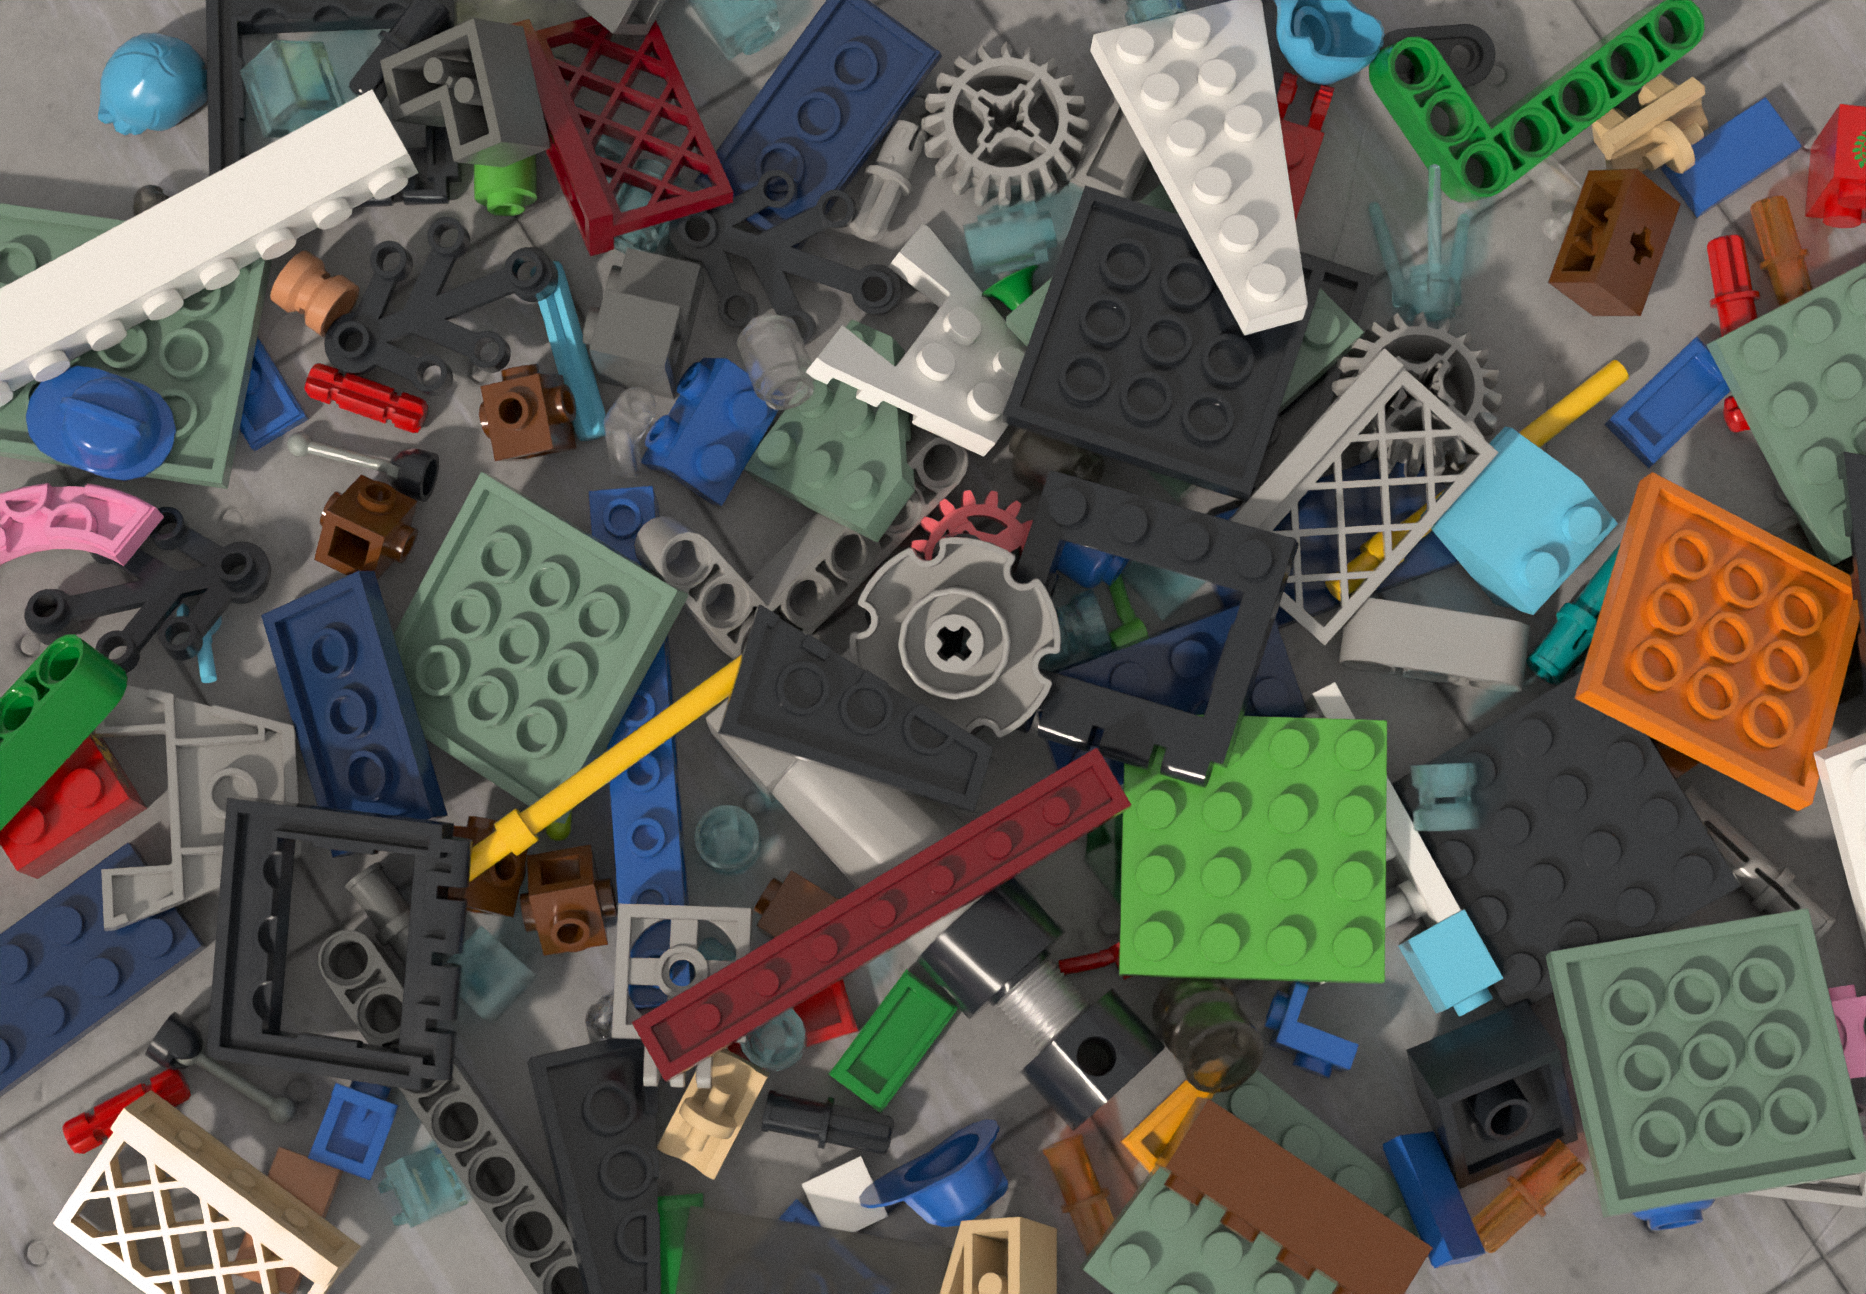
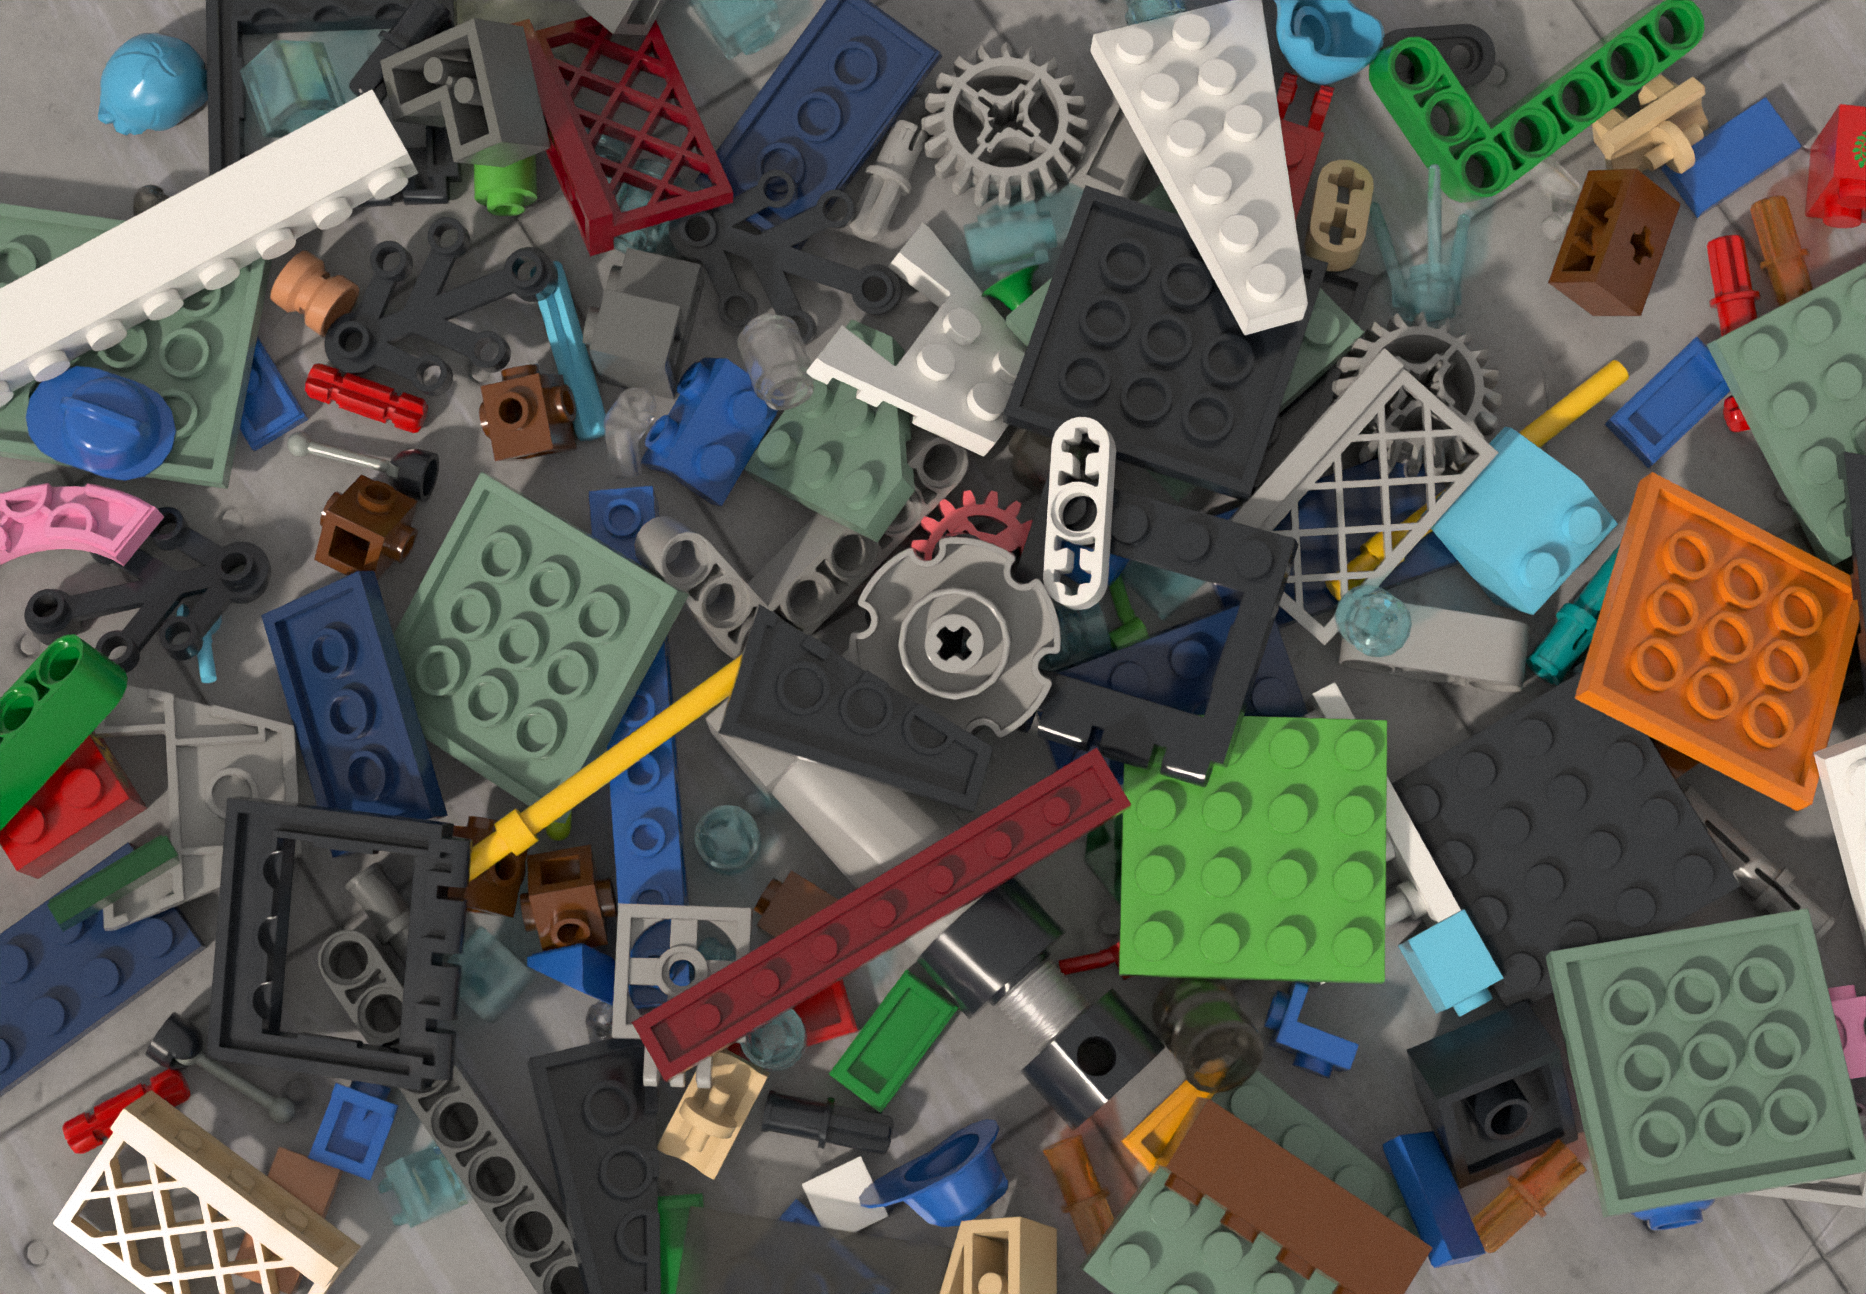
clear light blue wheel [1410,762,1479,831] -> none
none -> dark green tile [47,834,180,932]
none -> blue slope [527,943,616,1006]
none -> white beam [1043,417,1116,610]
none -> tan beam [1304,159,1374,271]
none -> clear light blue wheel [1335,584,1412,658]

